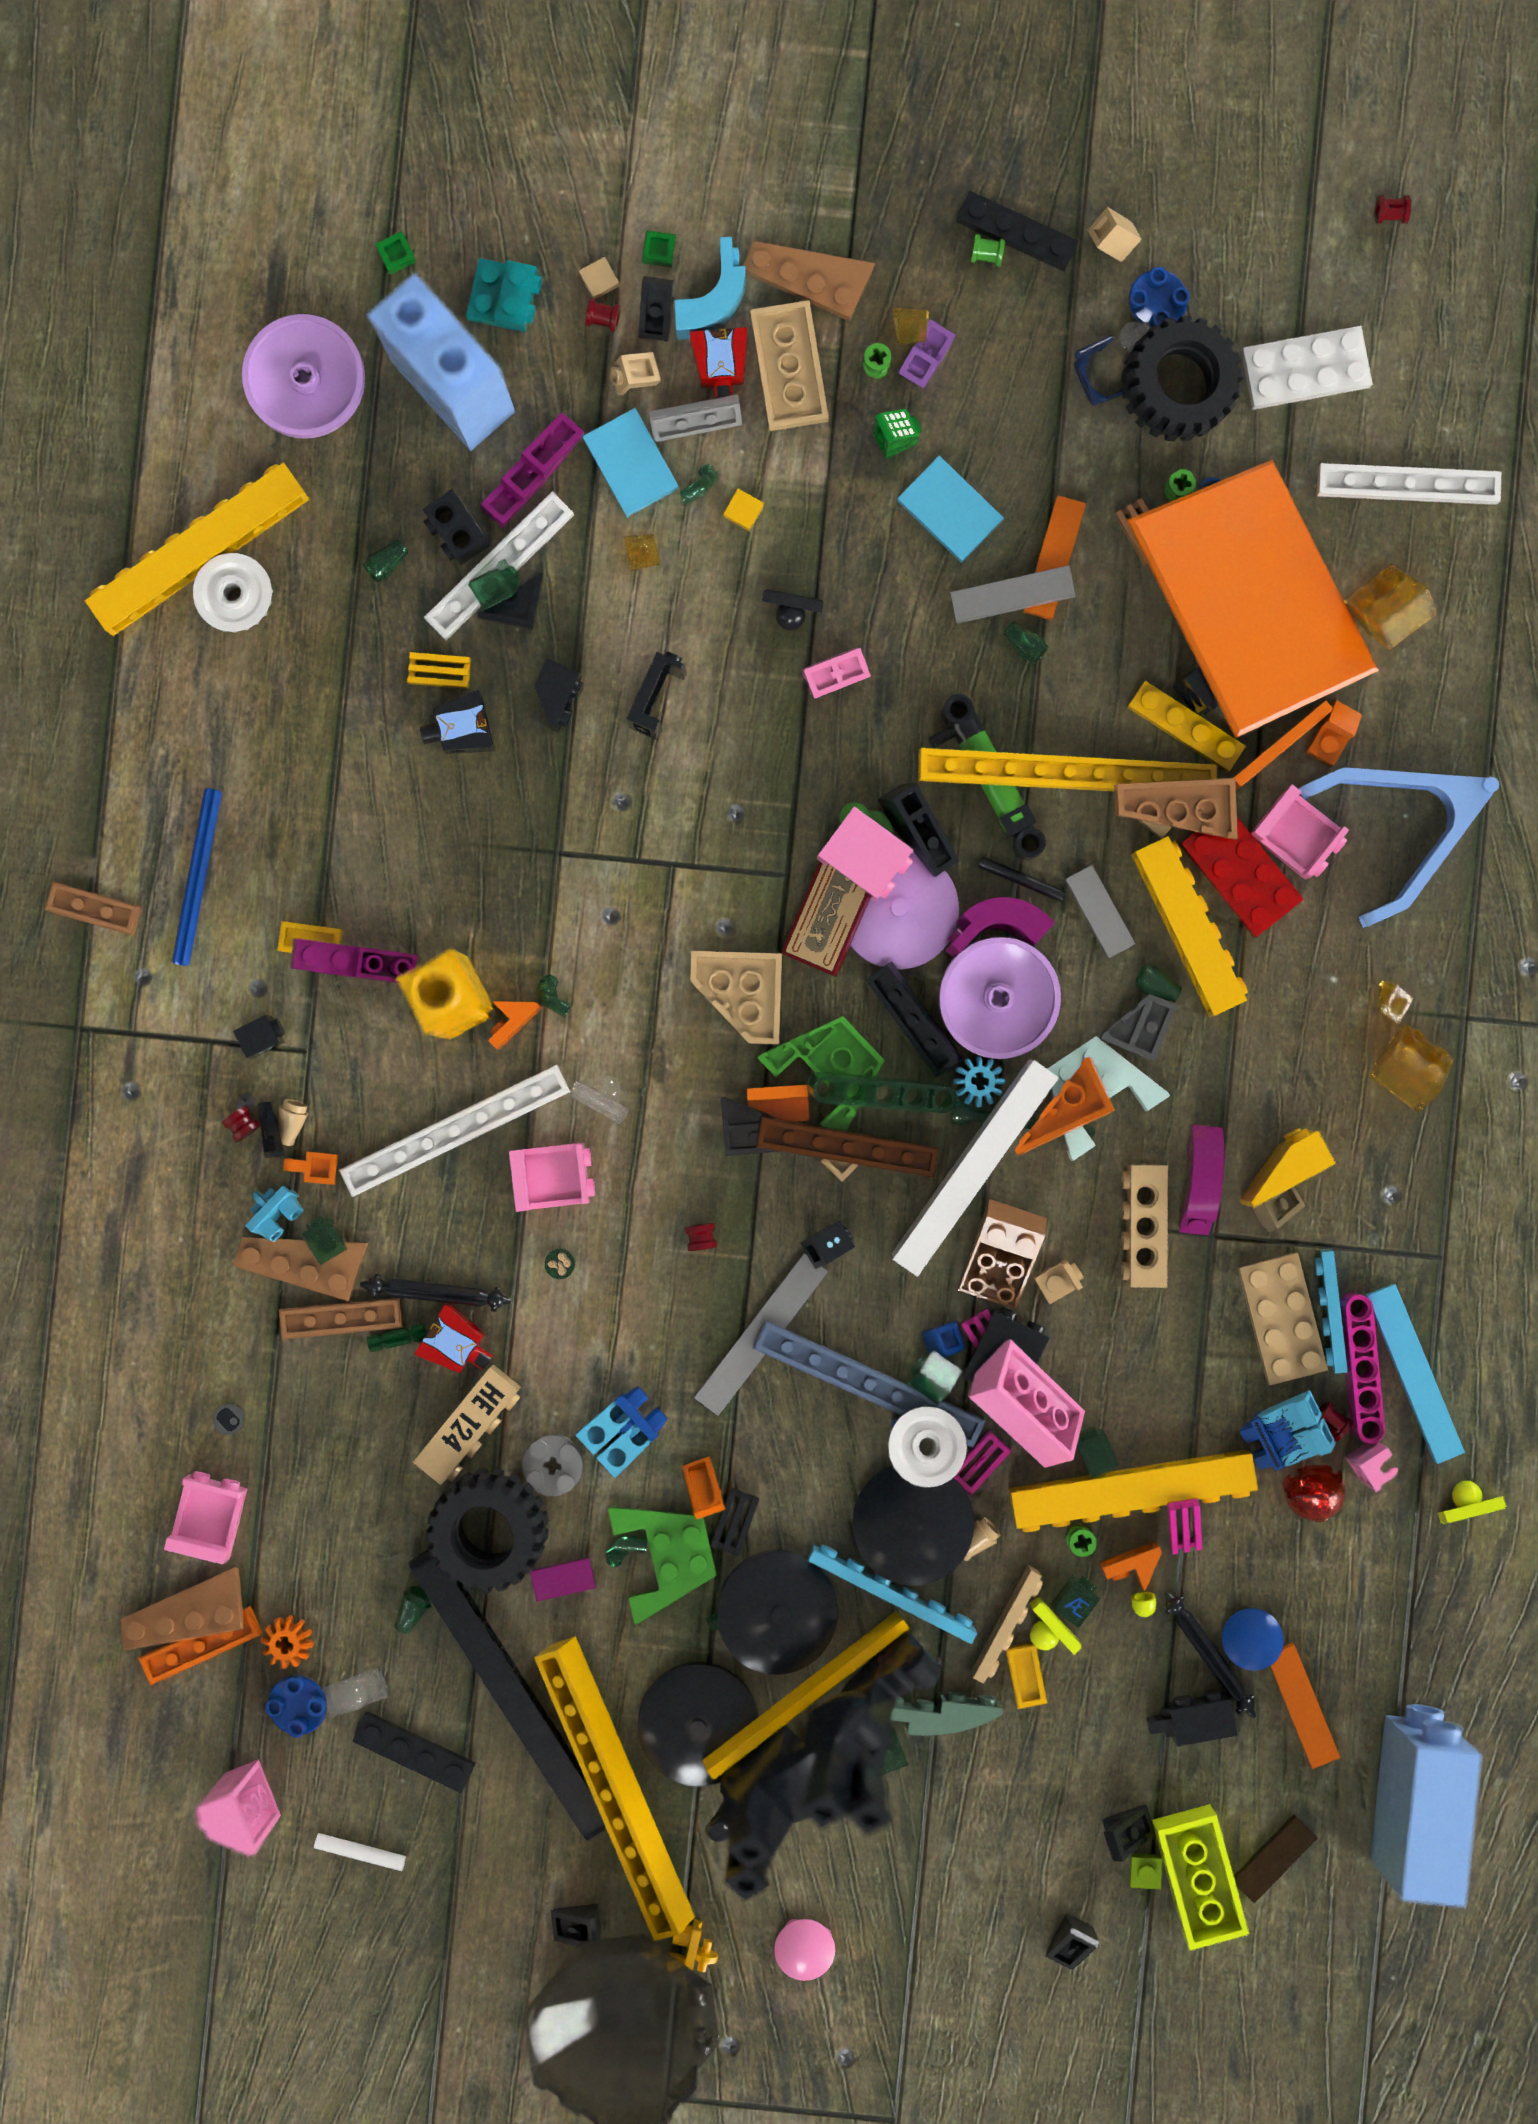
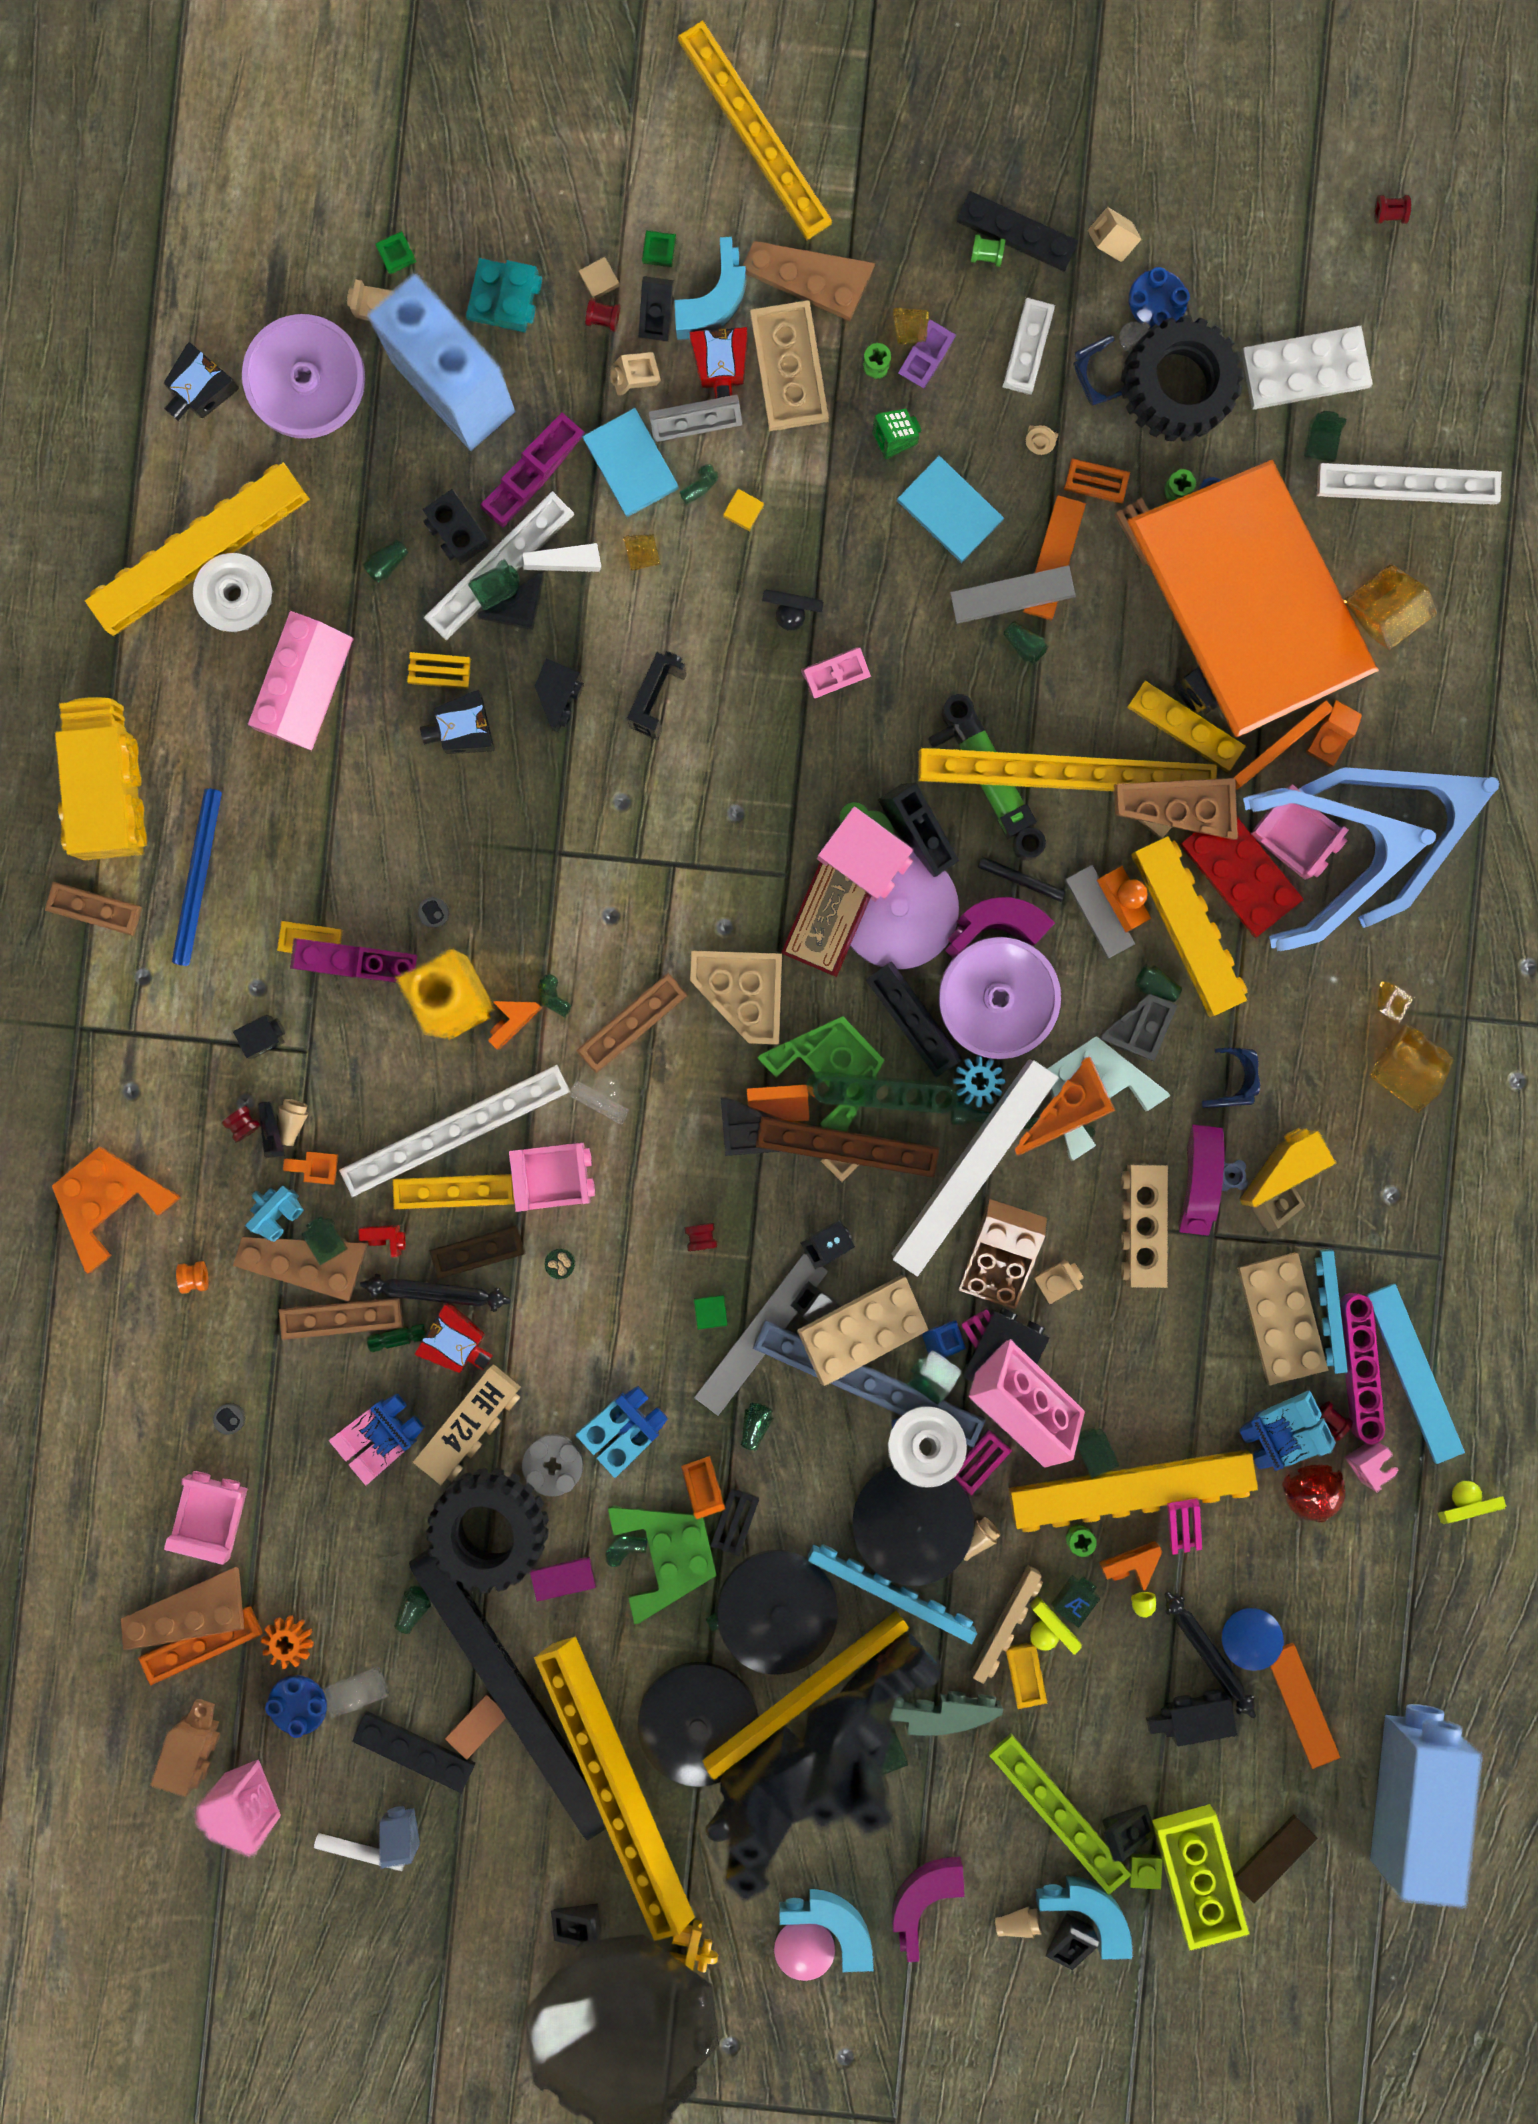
none -> orange wing [52,1147,181,1274]
none -> yellow piece [55,697,147,860]
none -> medium nougat hinge [151,1699,220,1797]
none -> torso [164,342,239,421]
none -> orange wheel [176,1261,208,1294]
none -> bright pink slope [248,611,353,751]
none -> hips [329,1394,425,1486]
none -> tan bracket [347,279,394,321]
none -> red bracket [359,1225,406,1257]
none -> sand blue slope [379,1806,420,1869]
none -> yellow tile [393,1174,515,1209]
none -> tile [418,897,449,928]
none -> dark brown tile [429,1225,526,1279]
none -> nougat tile [445,1692,506,1760]
none -> white piece [521,543,601,572]
none -> medium nougat tile [576,973,688,1074]
none -> yellow tile [678,20,832,240]
none -> green tile [694,1295,728,1329]
none -> clear green cone [740,1403,773,1451]
none -> medium azure arch [779,1889,873,1972]
none -> black brick [790,1281,842,1322]
none -> tan plate [797,1275,928,1386]
none -> magenta arch [892,1857,965,1962]
none -> lime plate [988,1733,1132,1895]
none -> tan cone [995,1906,1041,1938]
none -> white tile [1003,298,1055,395]
none -> tan plate [1026,425,1058,455]
none -> medium azure arch [1036,1876,1132,1959]
none -> orange tile [1064,458,1130,504]
none -> orange tile [1097,866,1151,932]
none -> dark blue helmet [1202,1048,1260,1108]
none -> sand blue plate [1222,1160,1248,1191]
none -> light blue piece [1243,788,1436,951]
none -> clear green bracket [1304,411,1347,462]

